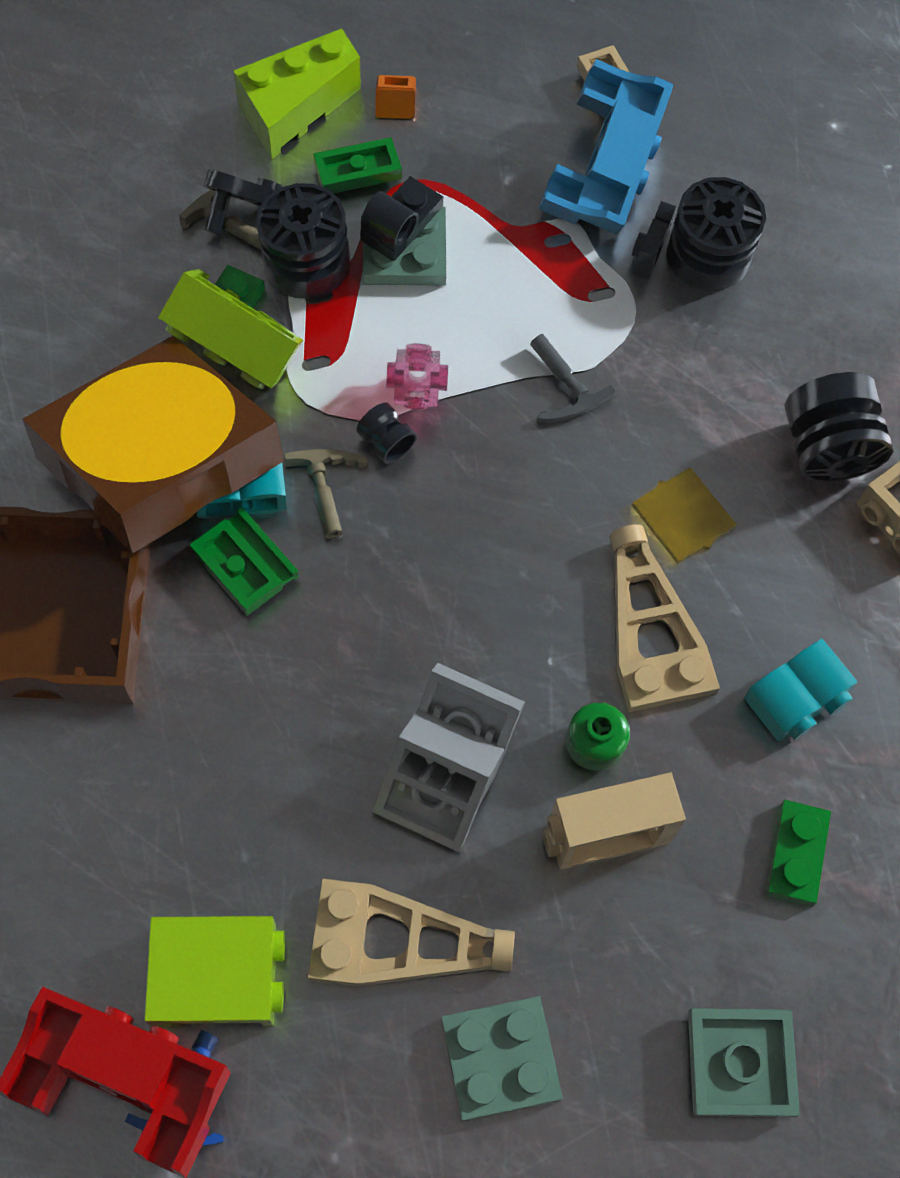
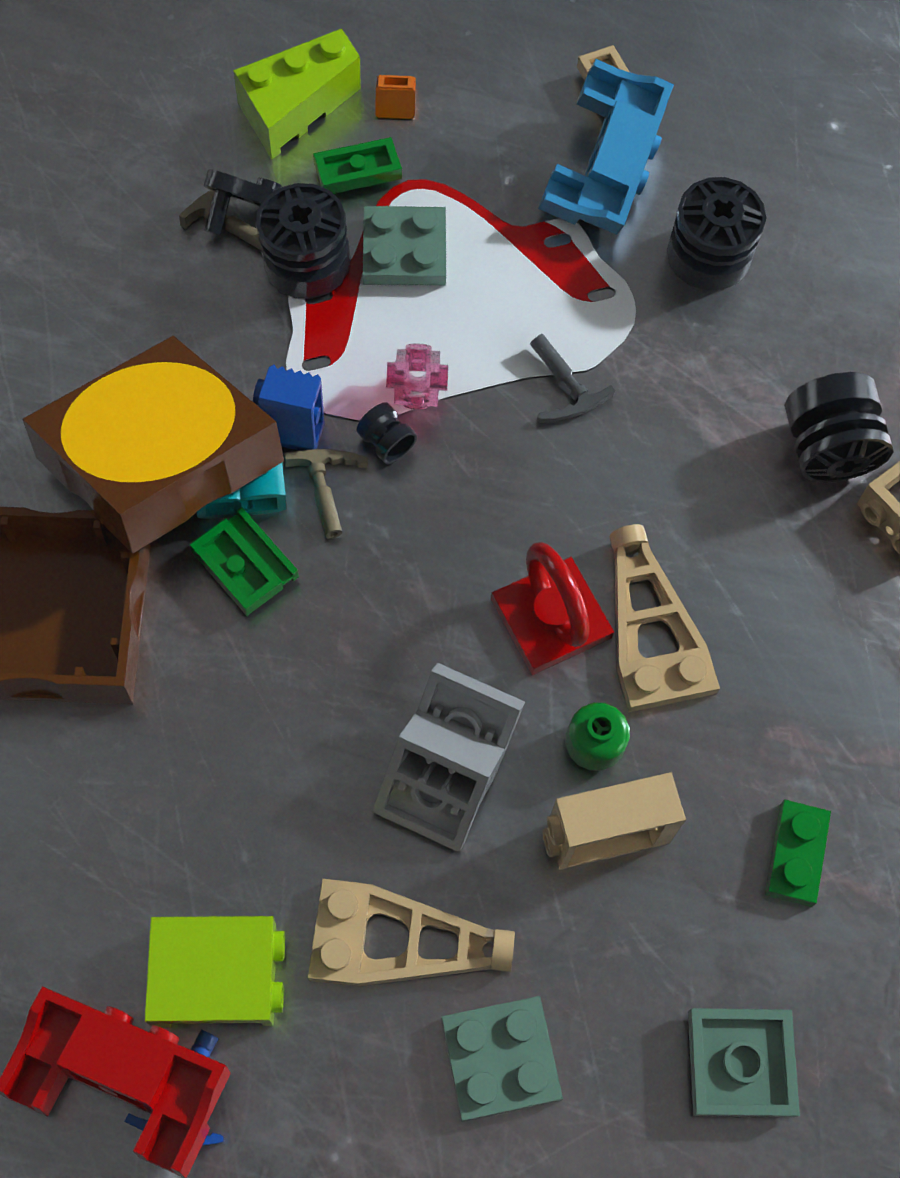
lime wedge [158,269,303,389] -> none
green plate [214,264,265,309] -> none
black plate [360,176,444,262] -> none
black plate [631,201,677,279] -> none
clear yellow piece [632,467,737,564] -> none
teal brick [744,639,858,742] -> none
none -> blue brick [253,364,325,451]
none -> red tile [491,542,614,675]

